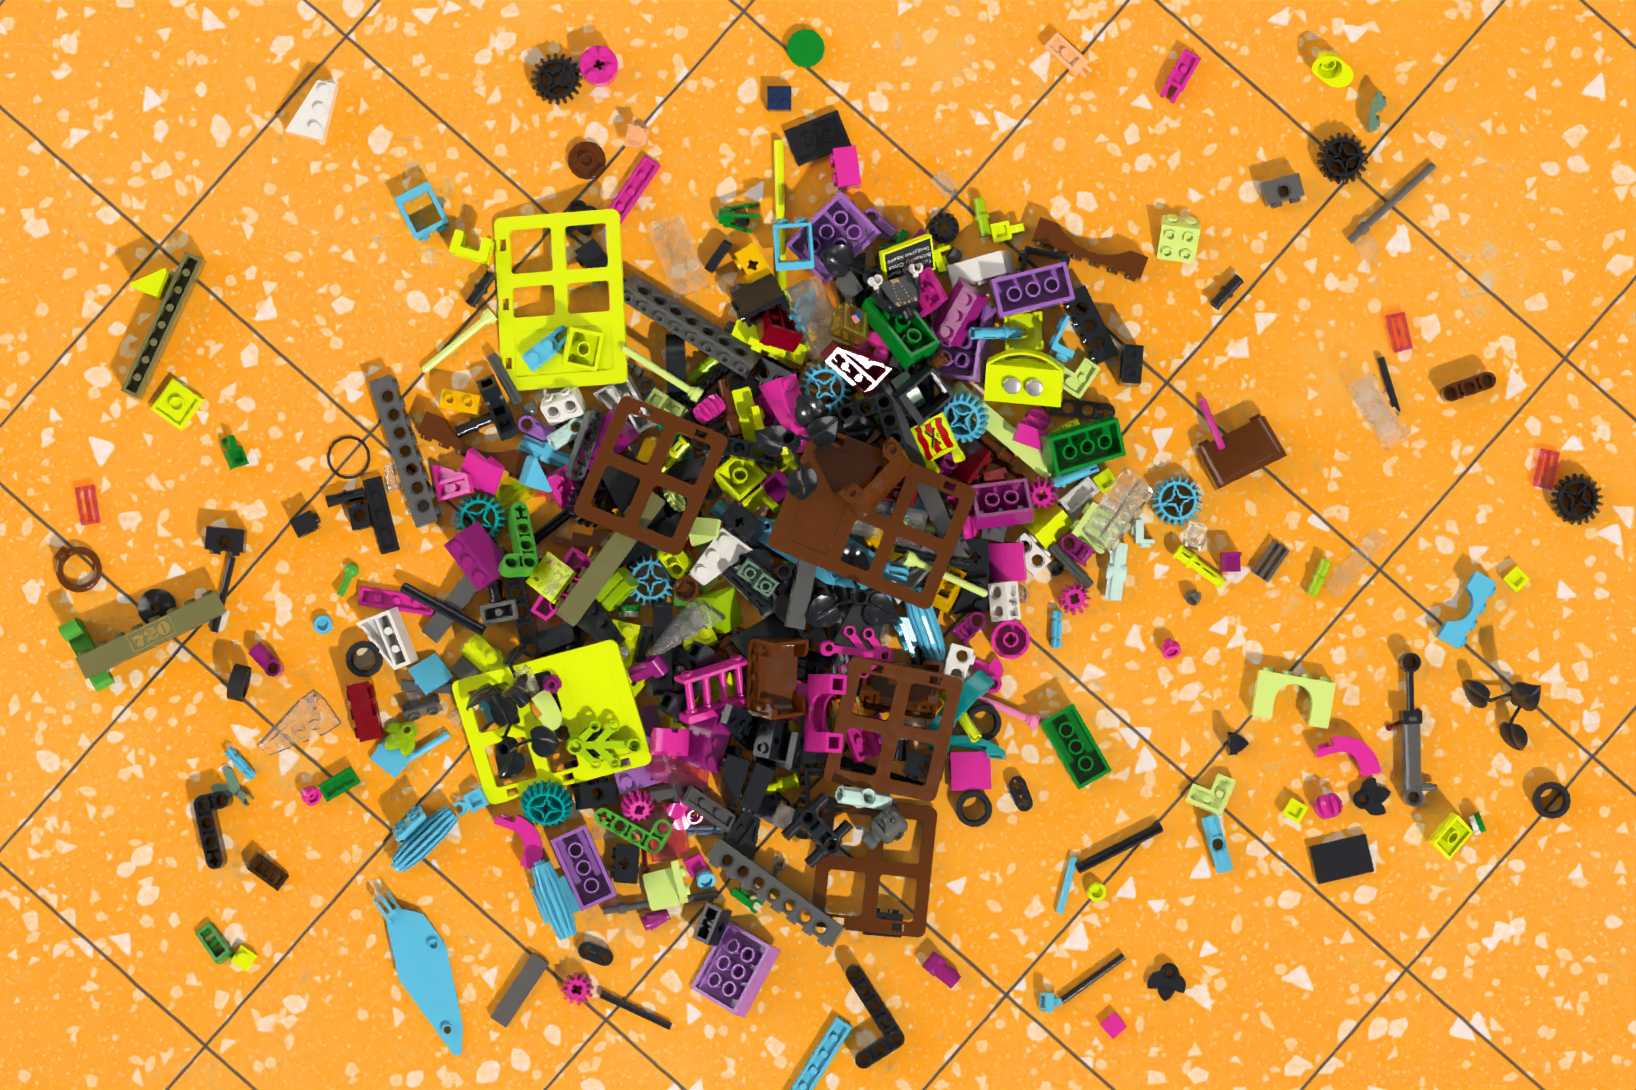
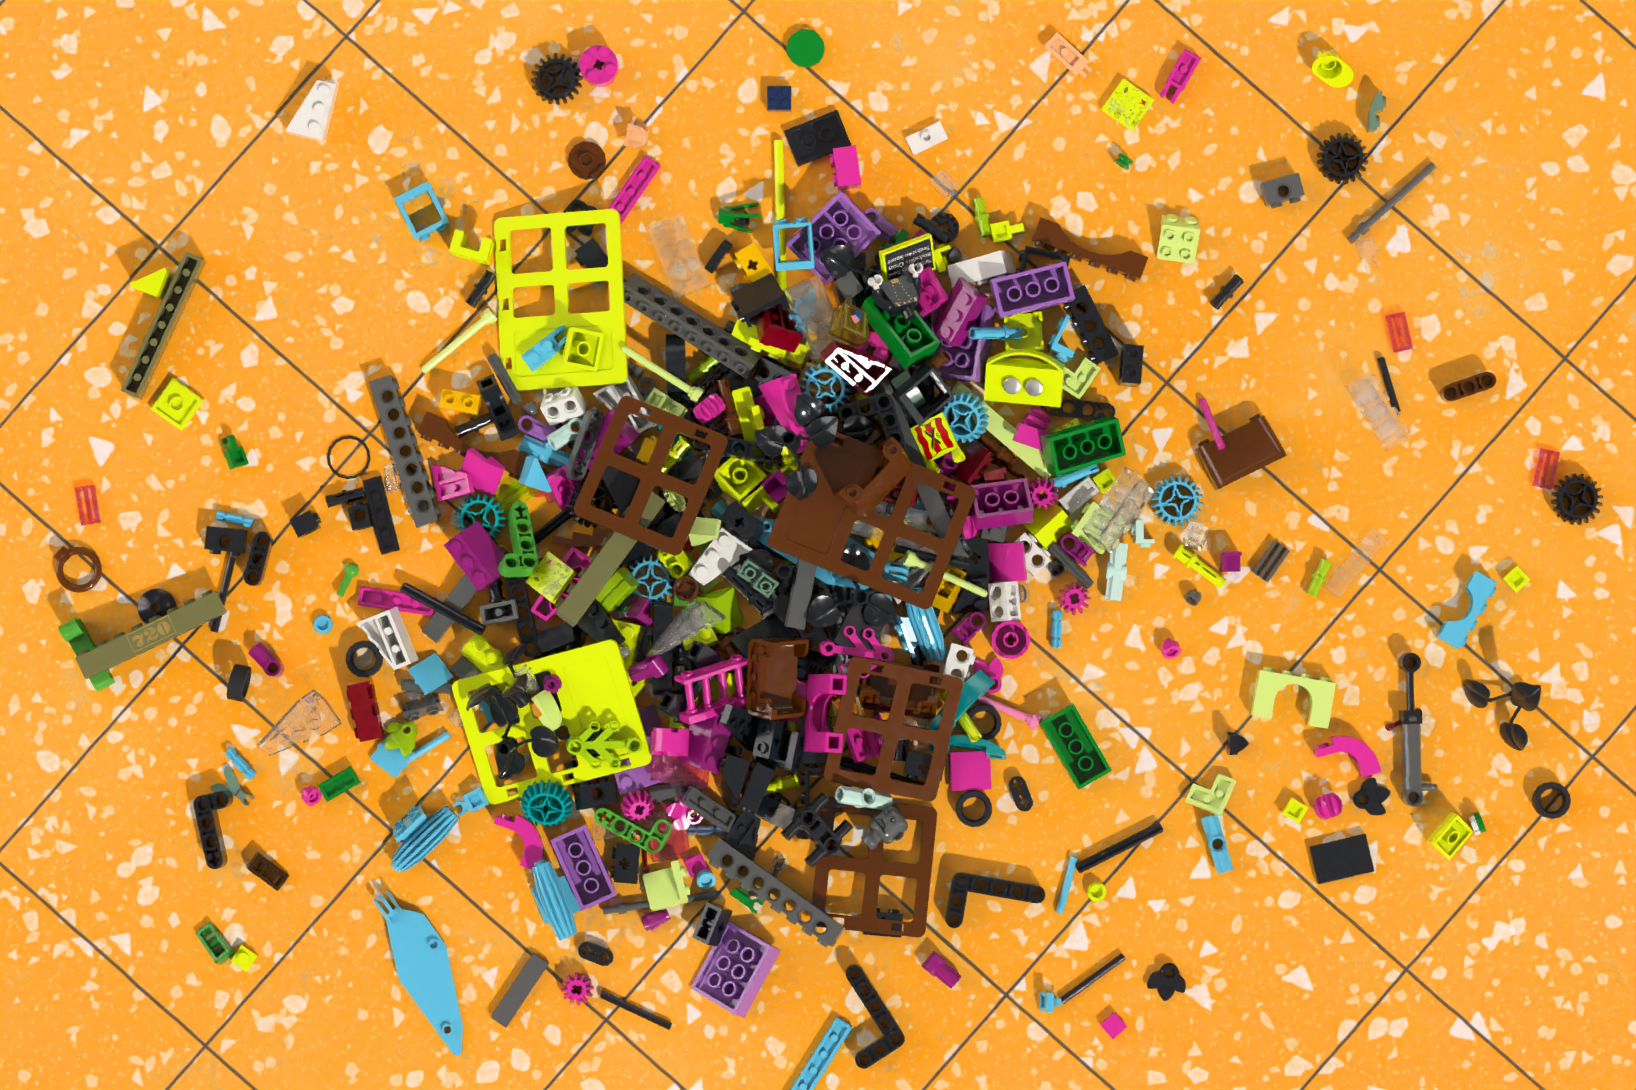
none -> medium azure axle [216,510,254,528]
none -> black beam [244,531,273,586]
none -> magenta panel [626,596,653,627]
none -> white plate [905,121,948,156]
none -> black pin [913,213,951,243]
none -> black beam [945,872,1045,928]
none -> neon yellow tile [1101,78,1154,132]
none -> green bush [1114,153,1133,170]

